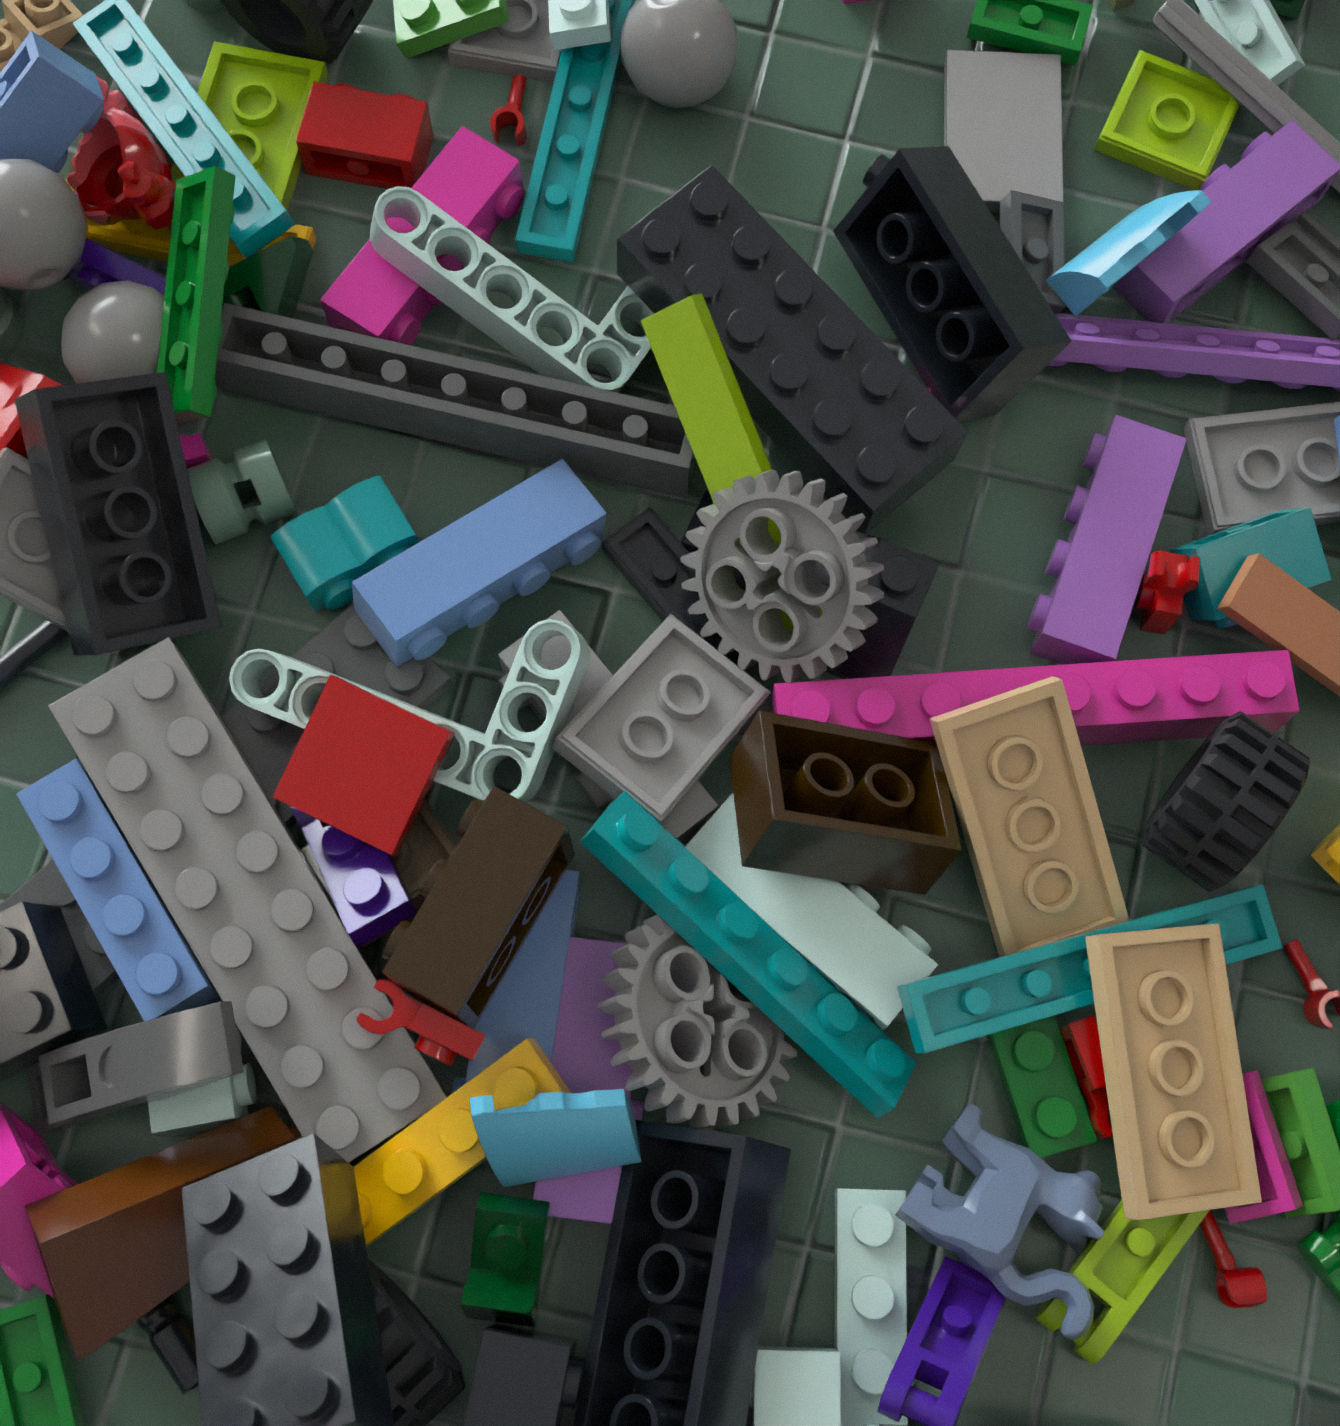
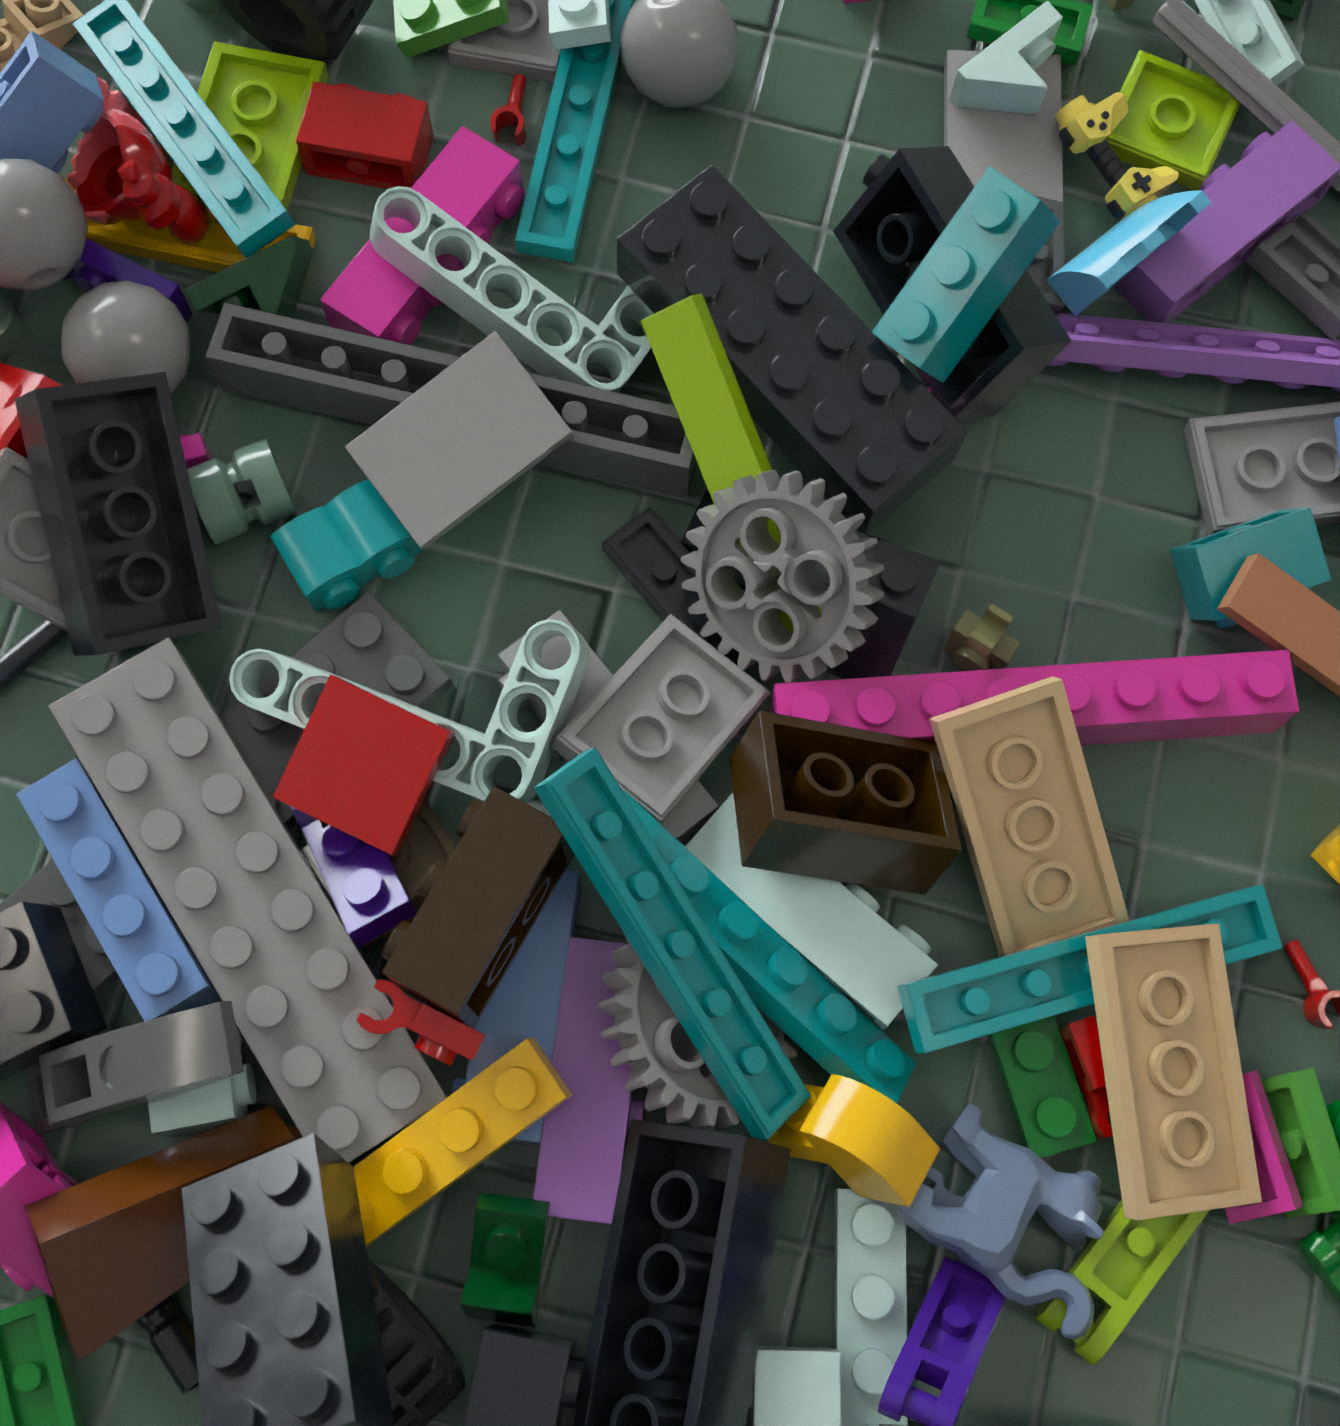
green plate [156,166,235,425] -> none
medium blue brick [352,458,607,667] -> none
medium azure slope [469,1089,641,1187] -> none
medium lavender brick [1026,415,1187,665] -> none
red plate [1134,550,1201,635] -> none
black tyre [1142,711,1310,892] -> none
red hand [1199,1211,1267,1308] -> none
none -> light grey tile [345,330,574,550]
none -> teal tile [534,747,811,1140]
none -> yellow brick [768,1074,940,1207]
none -> teal brick [871,166,1060,383]
none -> olive plate [944,603,1021,671]
none -> light aqua slope [949,0,1063,114]
none -> light yellow piece [1054,92,1179,220]

